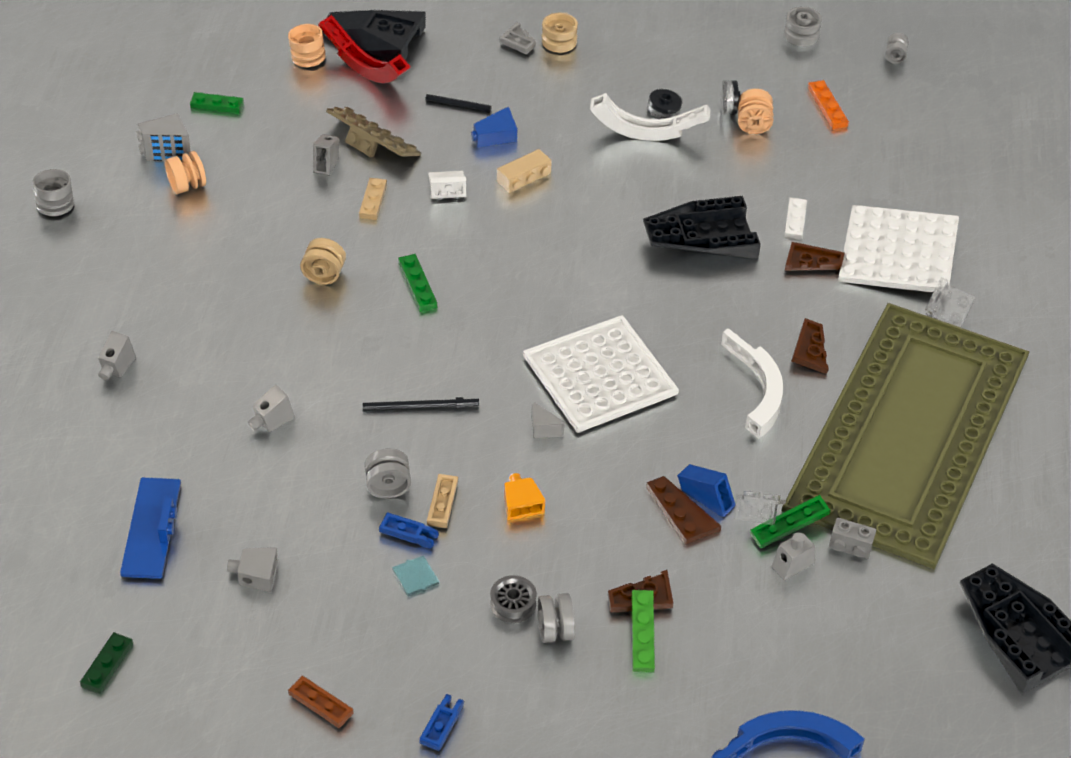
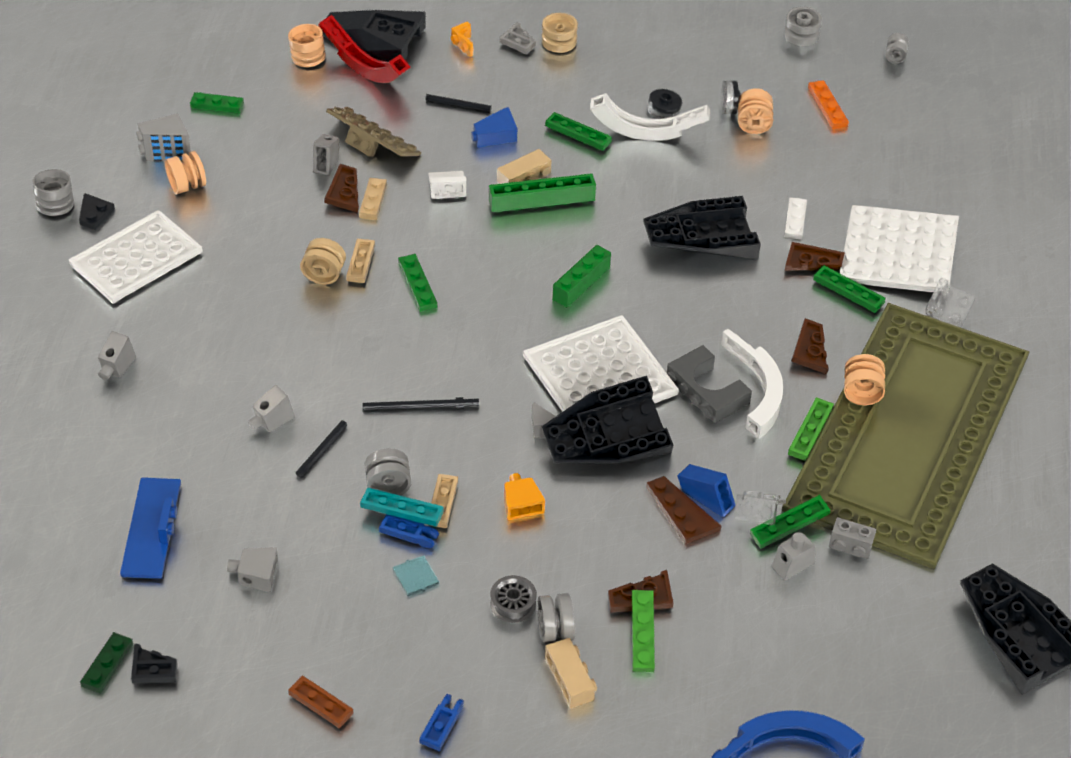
none -> white plate [69,210,203,304]
none -> black wing [79,193,115,230]
none -> black wing [131,644,177,684]
none -> black bar [295,420,347,478]
none -> reddish brown wing [324,164,359,213]
none -> tan plate [346,238,375,283]
none -> teal plate [360,488,444,527]
none -> light orange bracket [451,22,473,57]
none -> green brick [489,173,596,212]
none -> black wedge [542,375,674,464]
none -> green plate [545,112,612,151]
none -> tan brick [545,638,597,709]
none -> green brick [552,245,611,308]
none -> dark grey arch [667,345,752,423]
none -> bright green plate [788,397,834,461]
none -> green plate [813,265,886,313]
none -> light nougat wheel [844,354,885,406]

